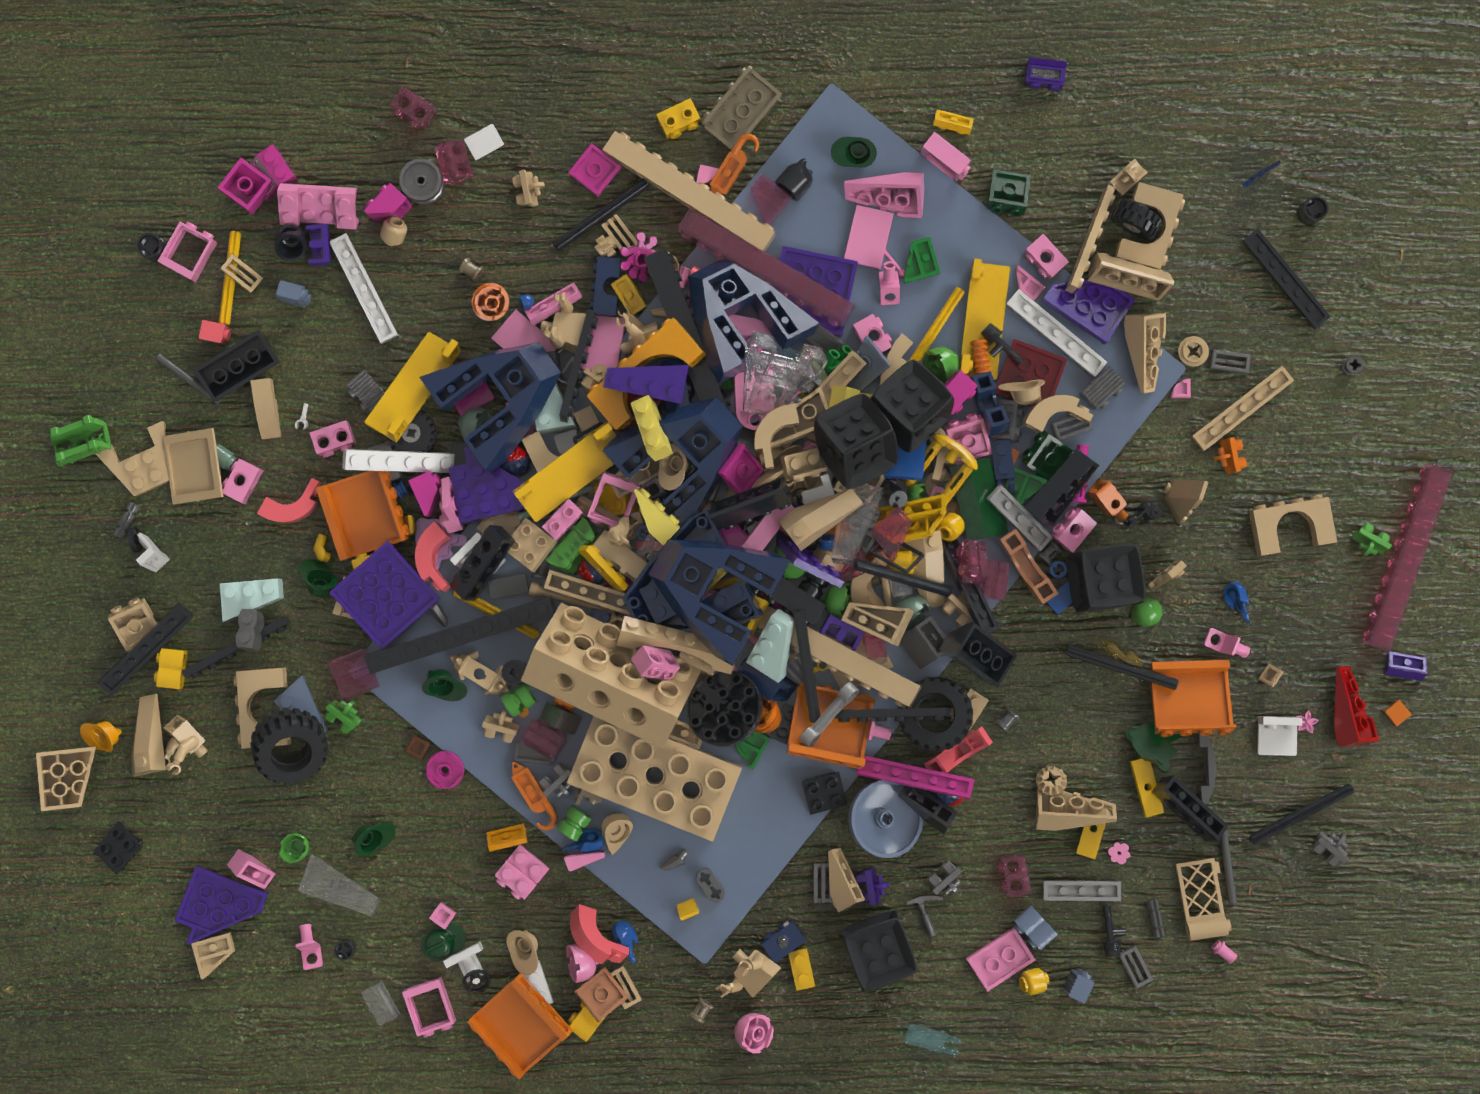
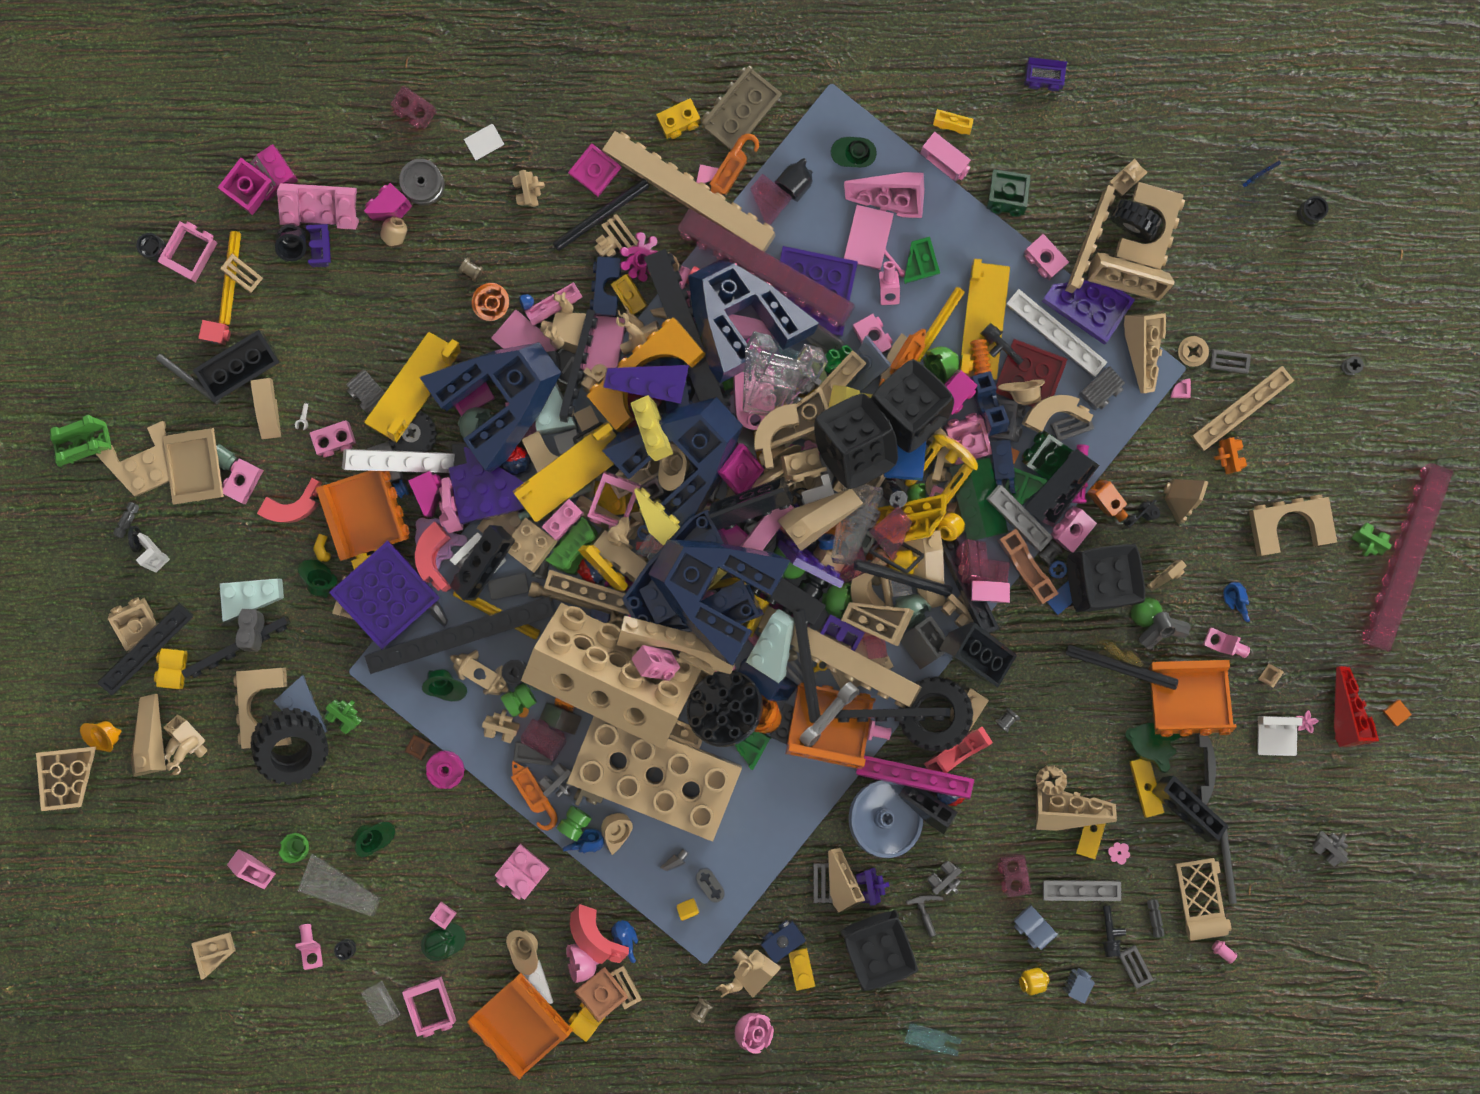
black hinge [94,821,144,875] -> none
dark purple wing [175,866,269,944] -> none
sand blue brick [276,280,311,308] -> none
clear pink slope [328,648,380,700] -> none
white plate [329,233,399,344] -> none
yellow slope [402,515,416,536] -> none
clear pink brick [434,140,473,184] -> none
white piece [443,942,490,993] -> none
light orange plate [486,823,527,852] -> none
bright pink slope [564,851,606,872] -> none
black hinge [802,771,848,815] -> none
bright pink tile [966,927,1035,992] -> none
bright pink tile [1016,265,1045,301] -> none
black plate [1242,228,1331,329] -> none
black axle [1249,784,1354,845] -> none
dark purple slope [1385,651,1427,681] -> none
none -> orange plate [879,328,926,386]
none -> bright pink slope [971,581,1010,603]
none -> dark grey piece [1139,612,1191,649]

